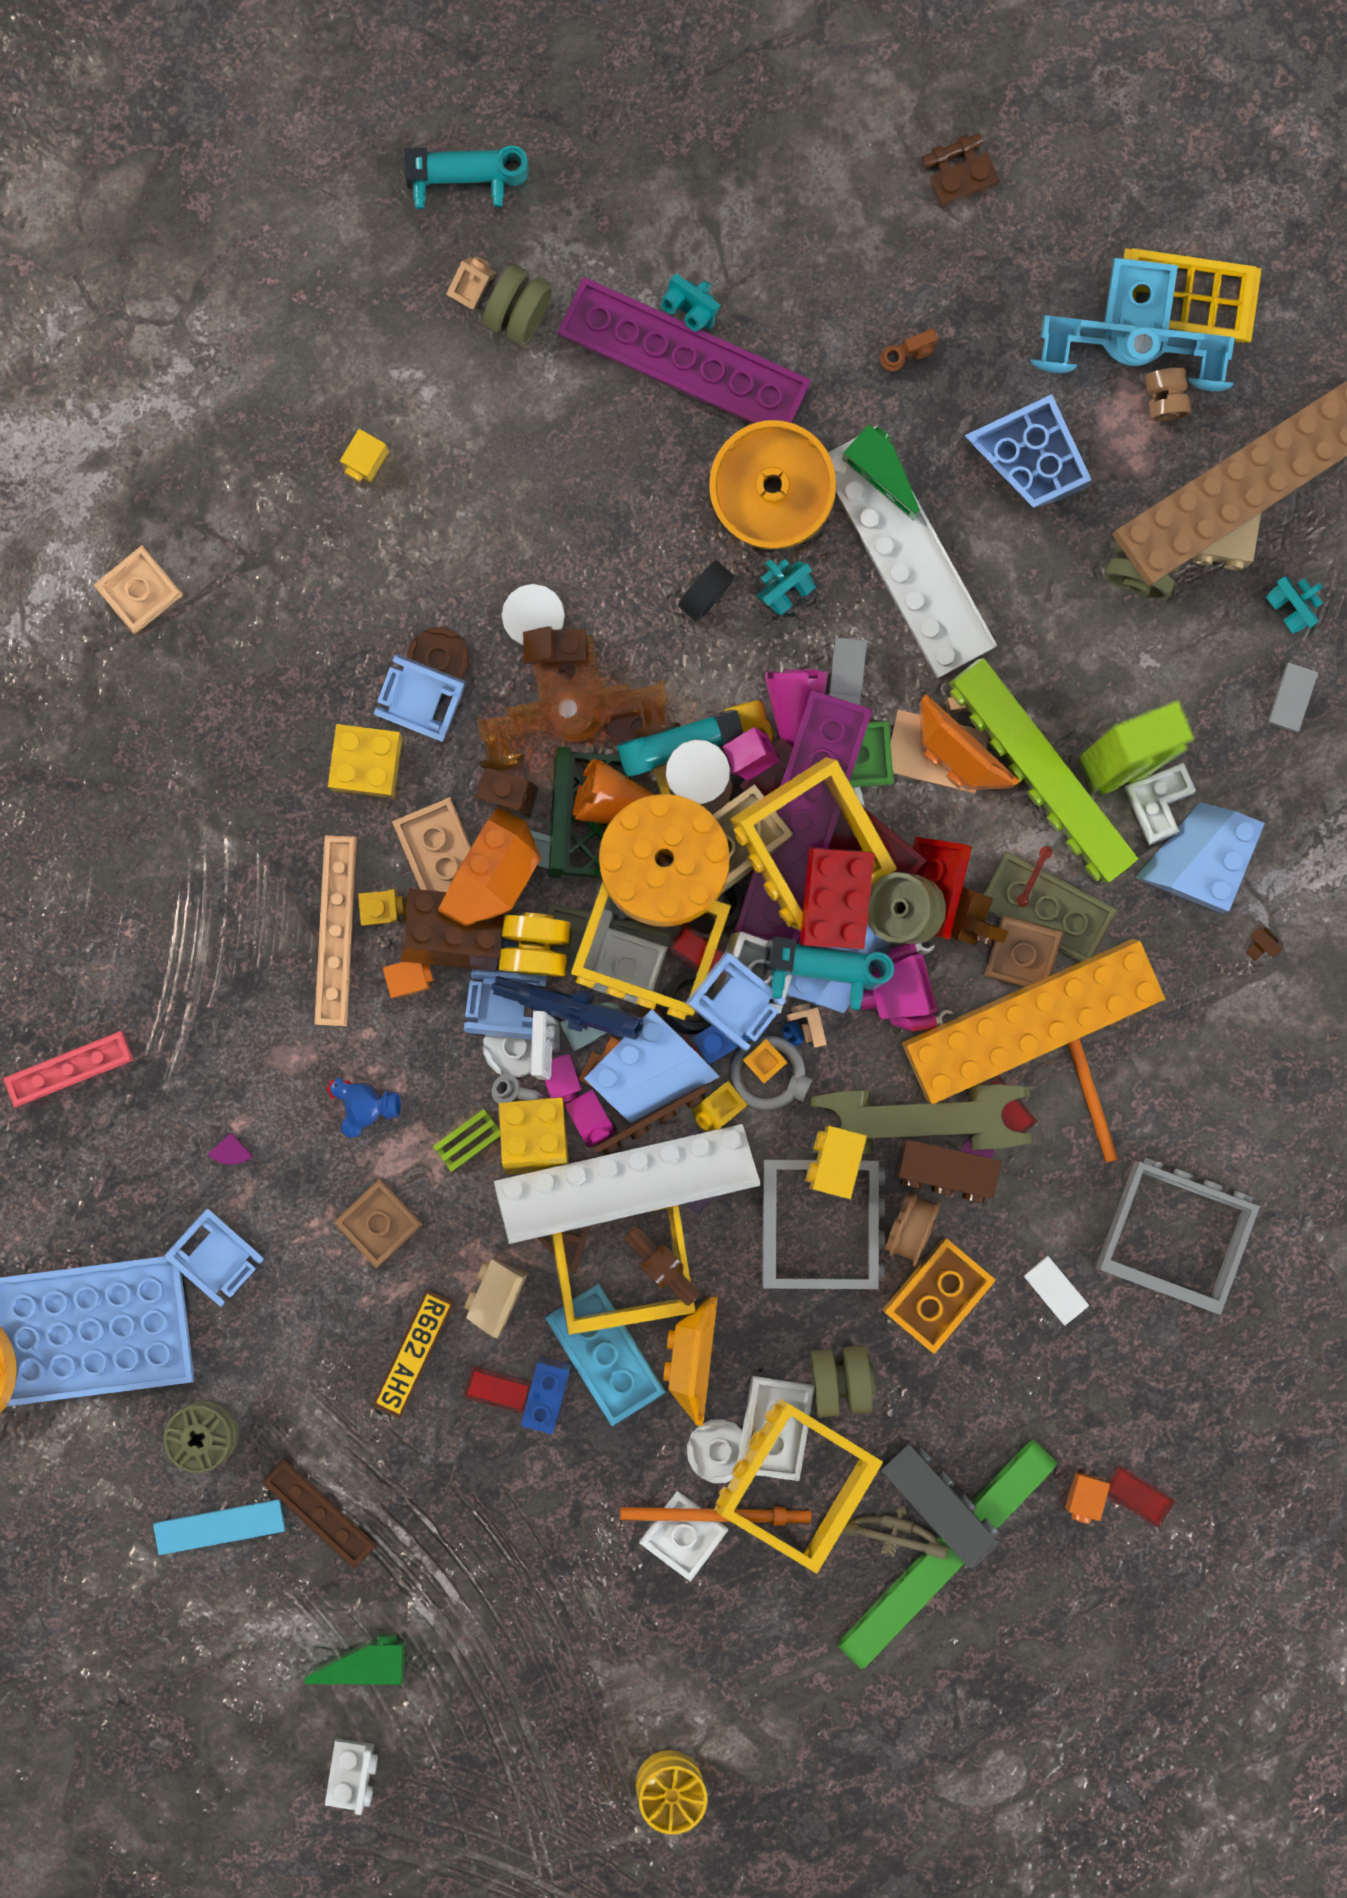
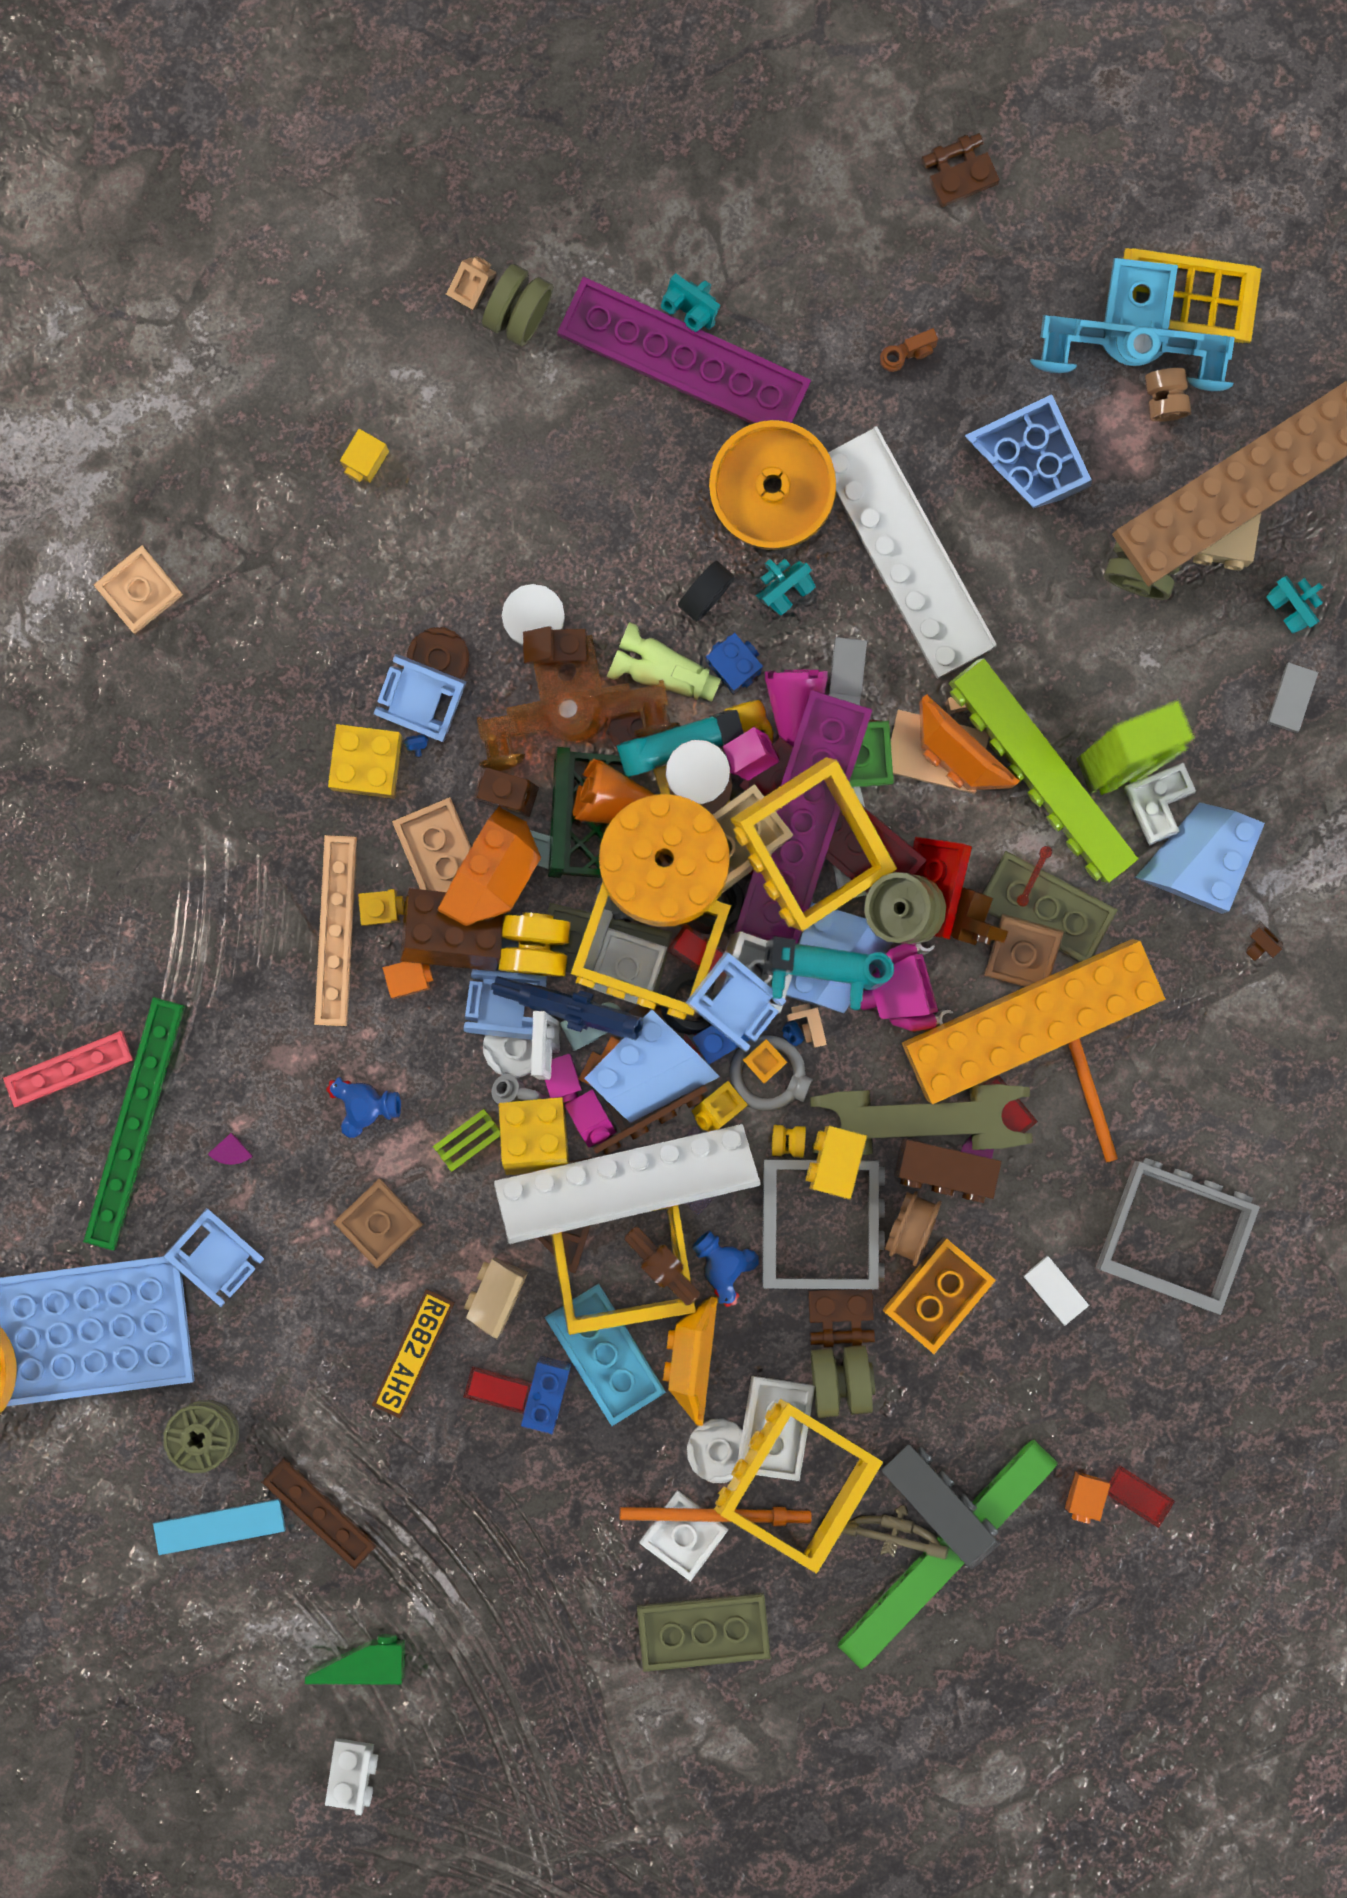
teal piece [405,145,529,209] -> none
yellow wheel [636,1750,707,1834] -> none
red plate [800,847,875,949] -> none
green slope [842,424,920,521] -> none
none -> green tile [83,997,185,1251]
none -> blue rock [403,734,428,757]
none -> yellowish green piece [607,622,721,702]
none -> olive tile [637,1592,771,1672]
none -> blue animal [691,1230,759,1307]
none -> blue head [705,633,763,695]
none -> yellow wheel [772,1125,806,1158]
none -> reddish brown plate [808,1289,875,1348]

